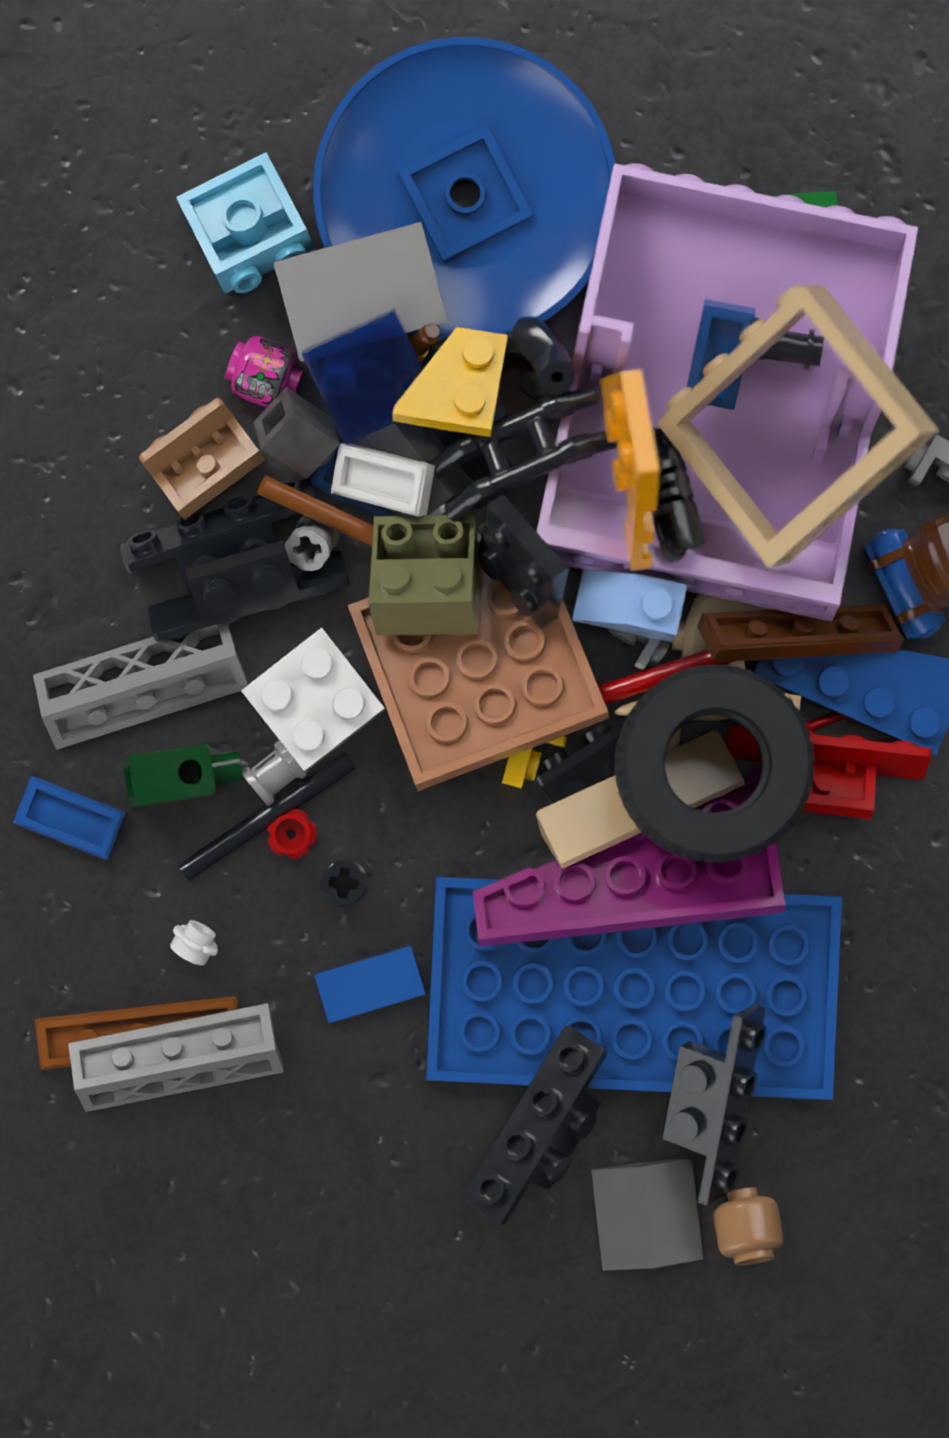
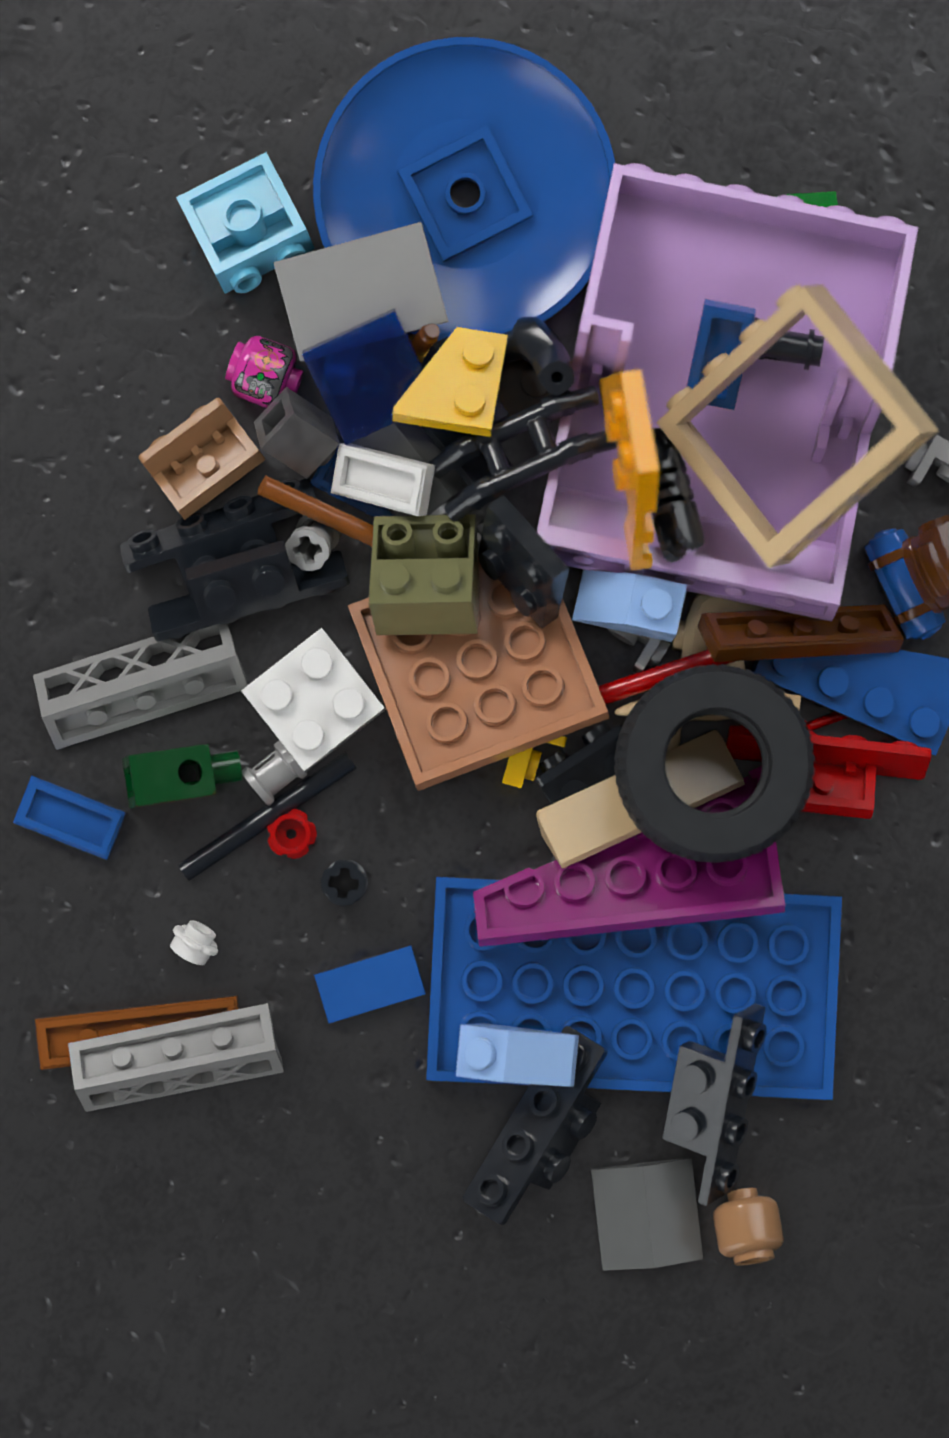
none -> light blue slope [456,1023,579,1087]

